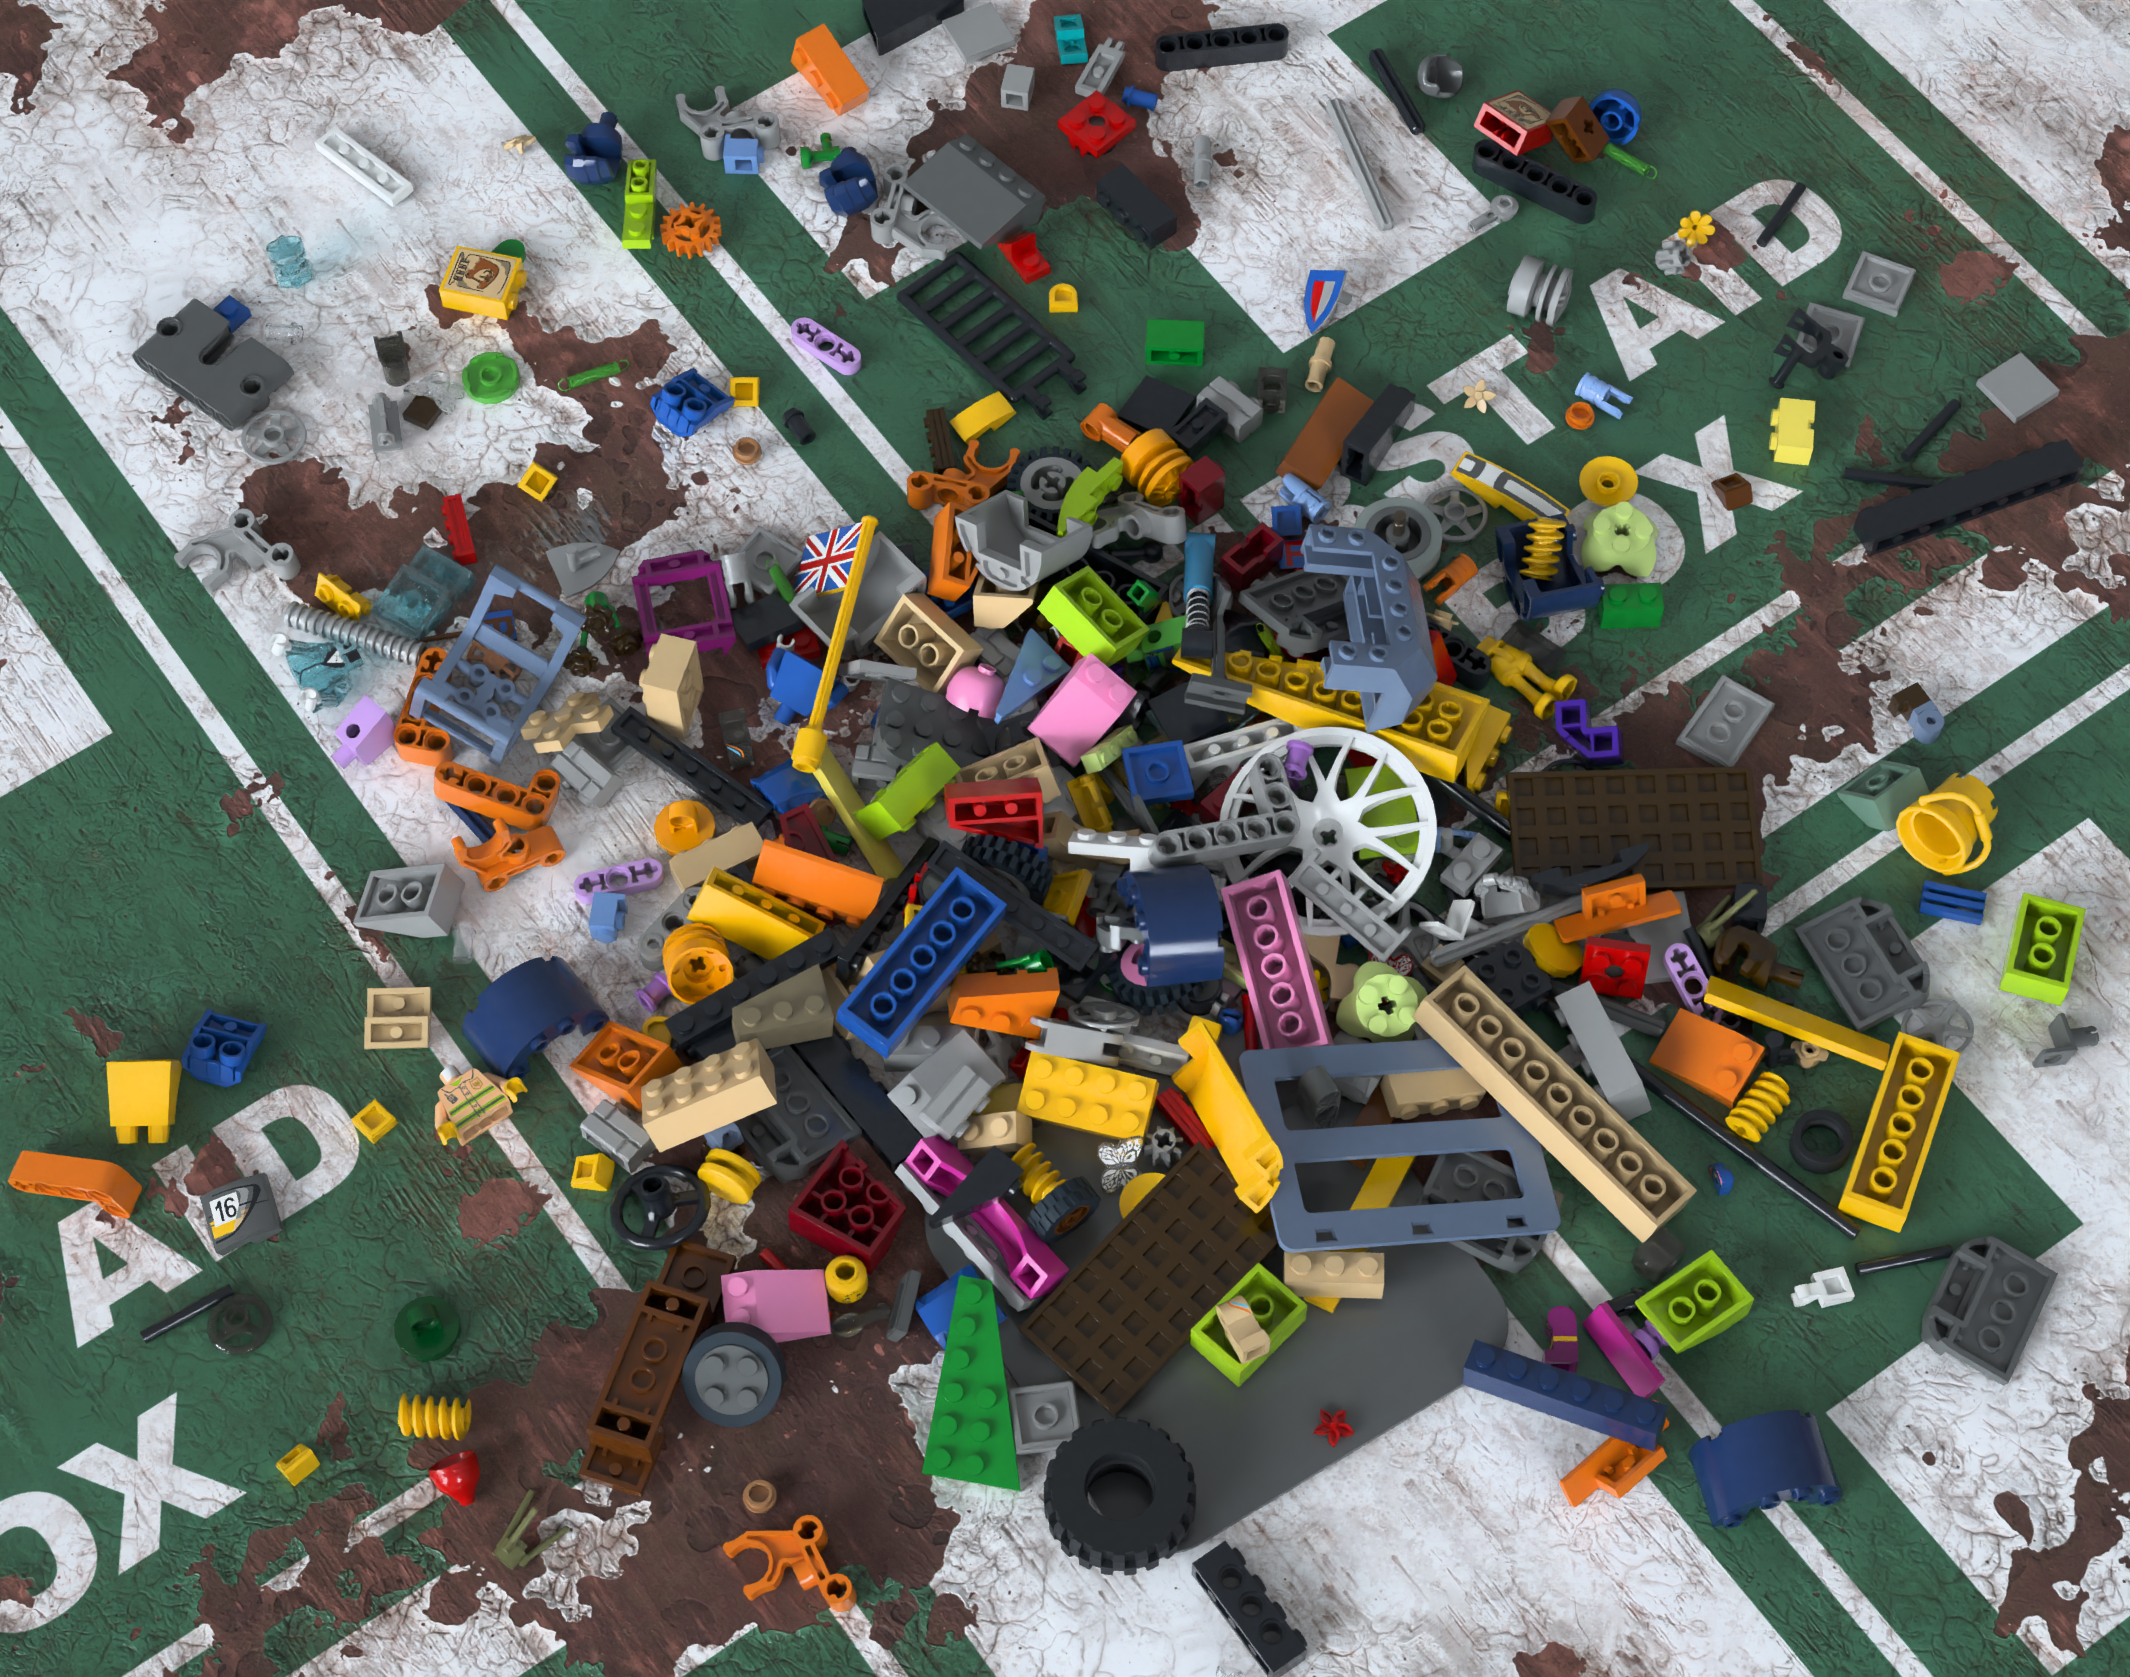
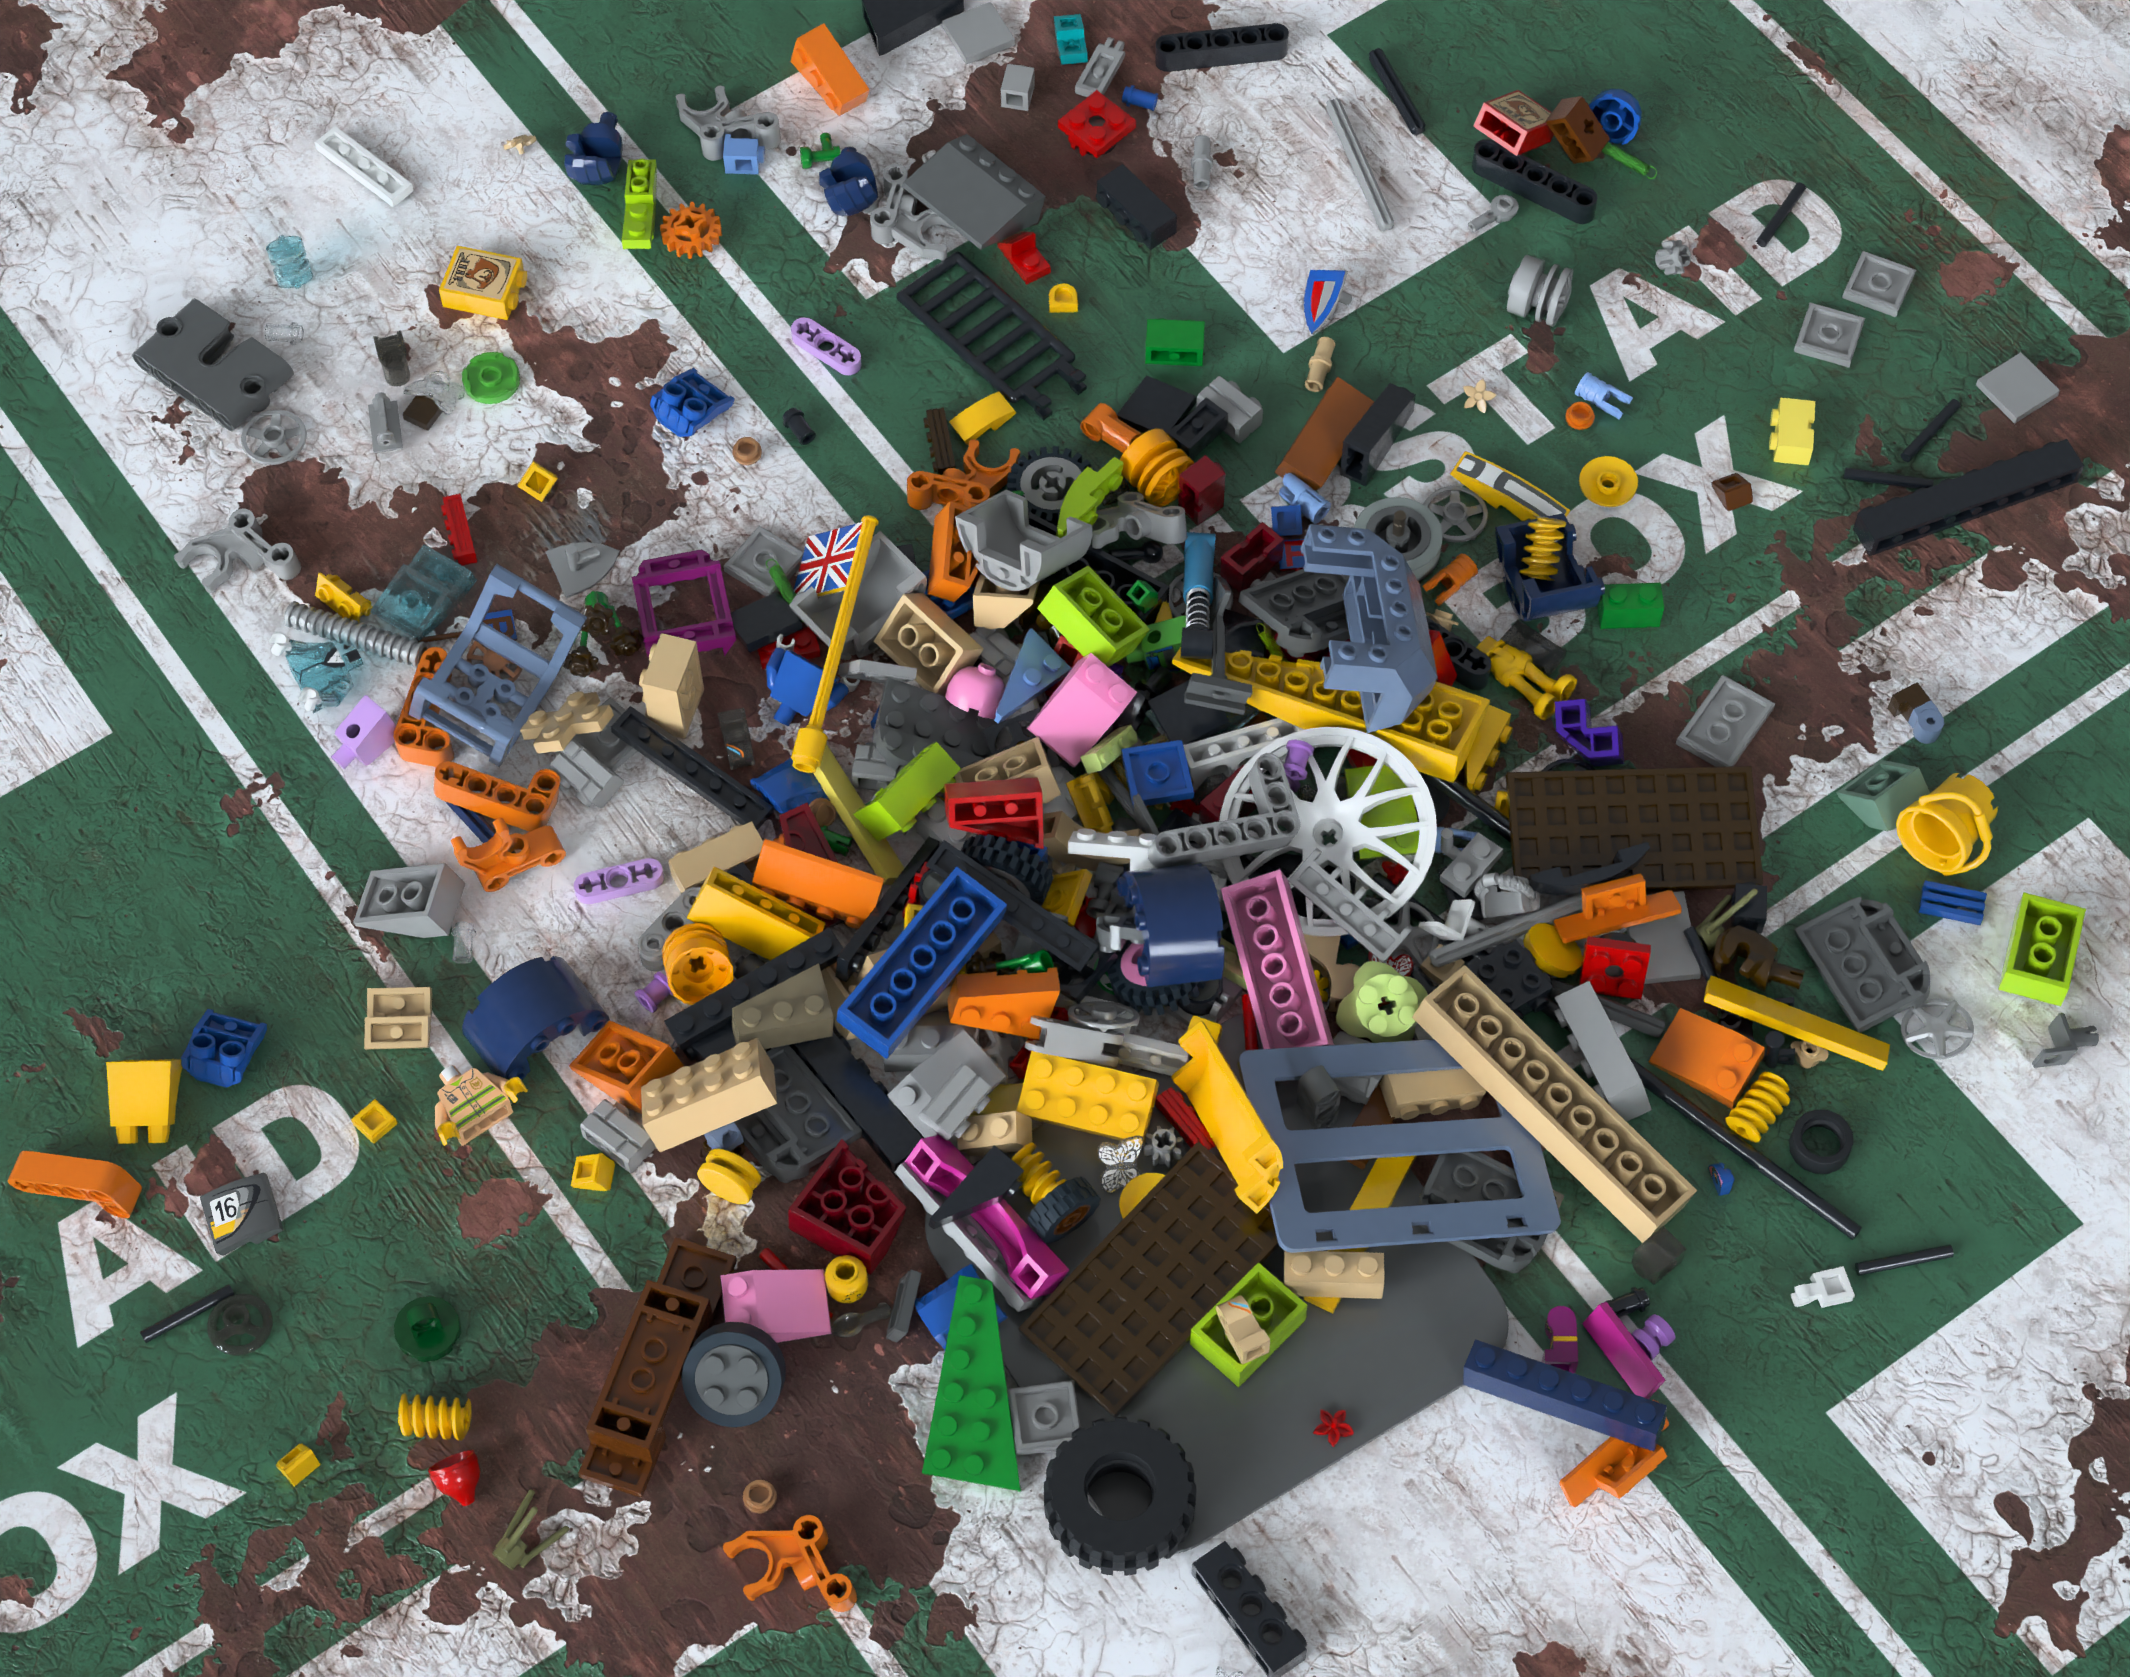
blue plate [213,295,252,333] -> none
green tile [492,239,526,263] -> none
bright green piece [558,360,629,391] -> none
medium blue brick [589,892,628,943] -> none
black piece [610,1163,711,1251] -> none
yellow tile [641,1016,673,1047] -> none
light orange tile [654,800,716,857] -> none
light grey hinge [719,551,755,609] -> none
yellow slope [730,377,760,407] -> none
blue hinge [1218,1007,1243,1035] -> none
clear smoke brick [1257,367,1288,414] -> none
dark grey hair [1417,54,1463,99] -> none
yellowish green brick [1581,501,1658,577] -> none
lime slope [1635,1249,1754,1354] -> none
lavender beam [1663,943,1724,1024] -> none
yellow plant [1678,210,1715,247] -> none
dark blue cylinder [1688,1410,1842,1529] -> none
black piece [1769,307,1849,389] -> none
yellow brick [1837,1031,1961,1233] -> none
dark grey plate [1921,1236,2058,1386] -> none

